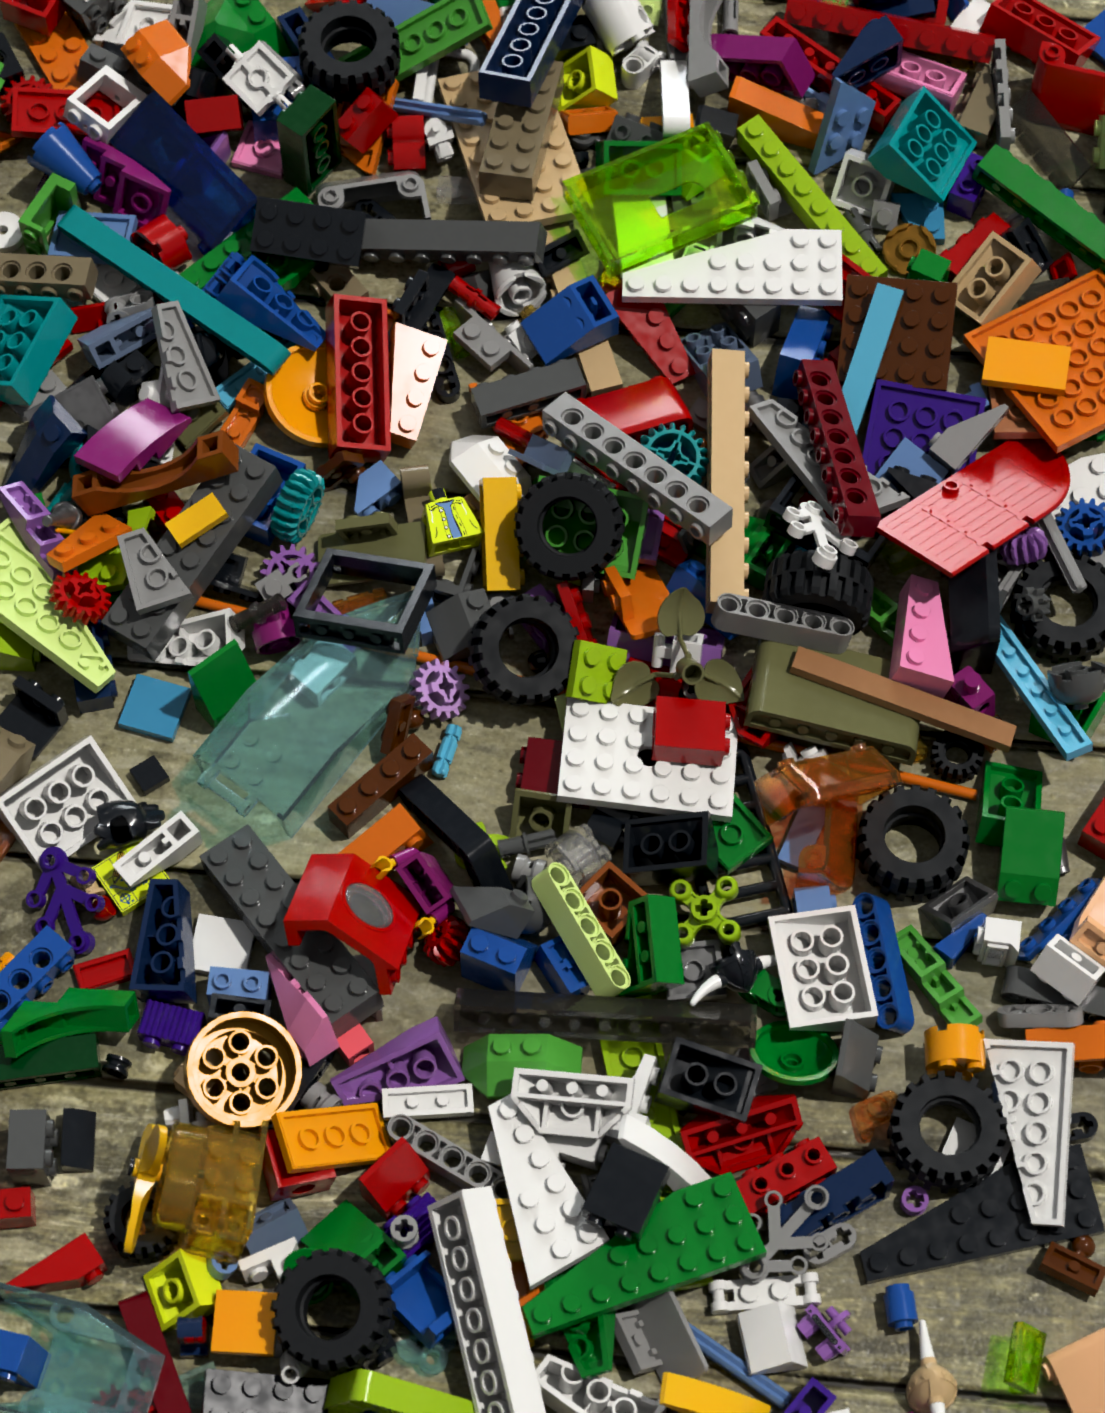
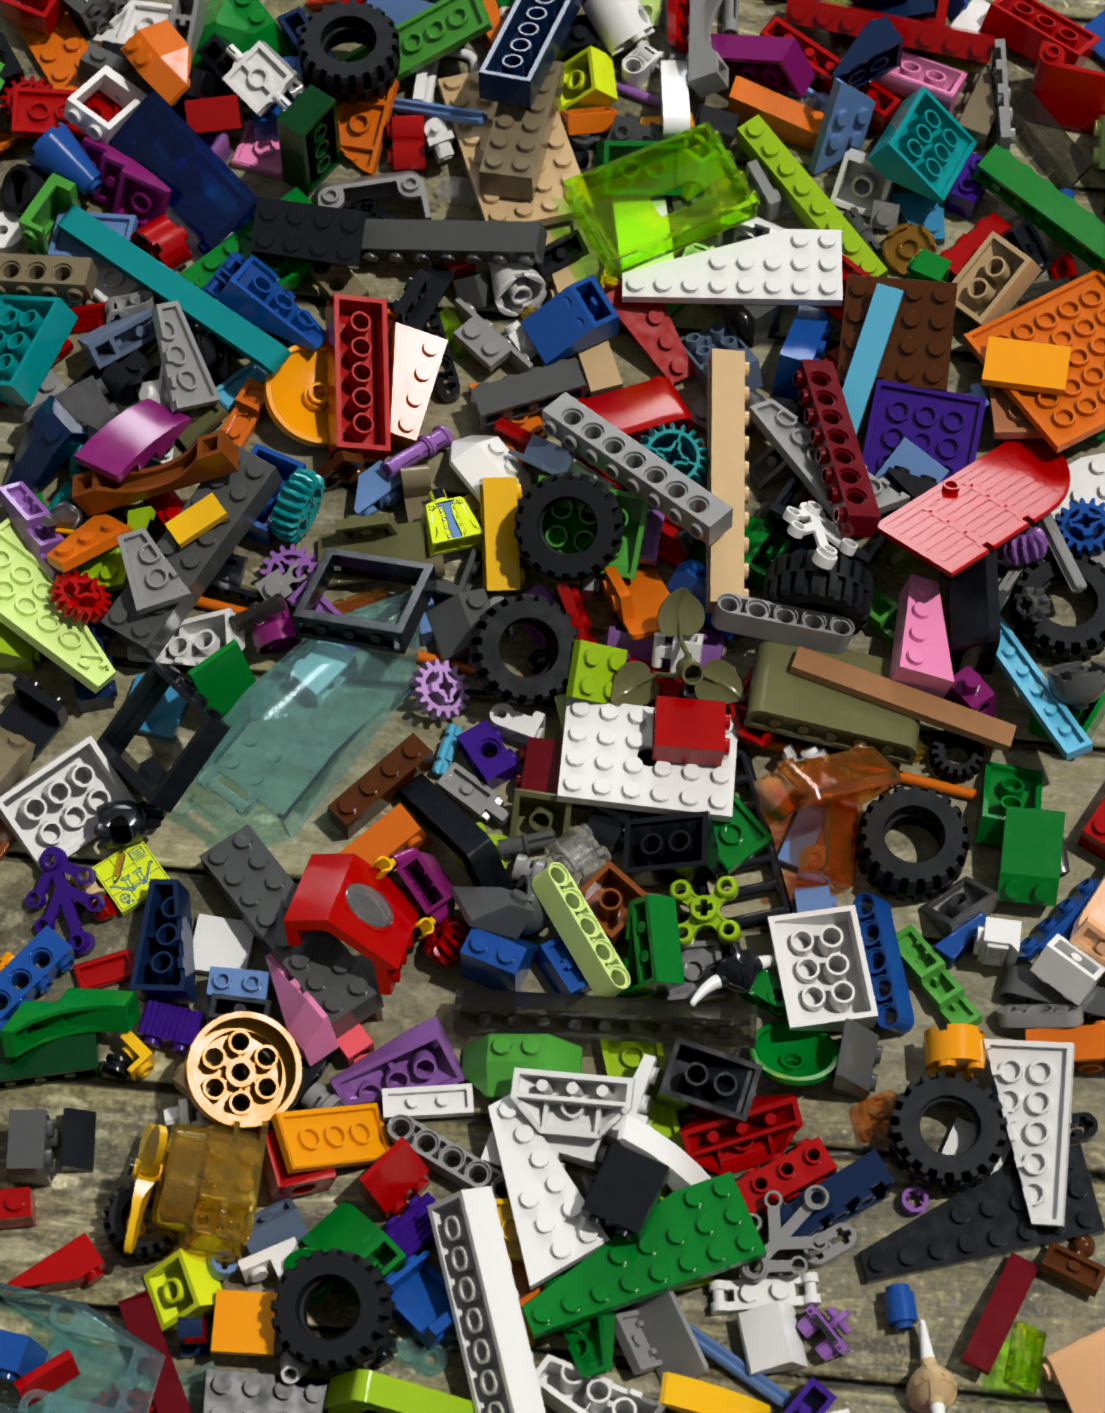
white slope [112,811,203,888] -> none
red brick [338,87,399,154] -> none
reddish brown plate [380,693,424,755] -> none
light grey bush [390,1215,419,1250] -> none
red pin [447,275,501,321] -> none
light grey slope [928,404,1009,475] -> none
none -> black tyre [1,164,47,216]
none -> red tile [13,1349,80,1408]
none -> black window [97,661,230,813]
none -> yellow bracket [120,1030,156,1082]
none -> medium lavender pin [380,425,453,479]
none -> light grey hinge [436,762,511,828]
none -> dark purple brick [457,719,519,789]
none -> white leg [490,703,546,746]
none -> medium lavender bar [616,81,661,109]
none -> dark red slope [960,1252,1039,1376]

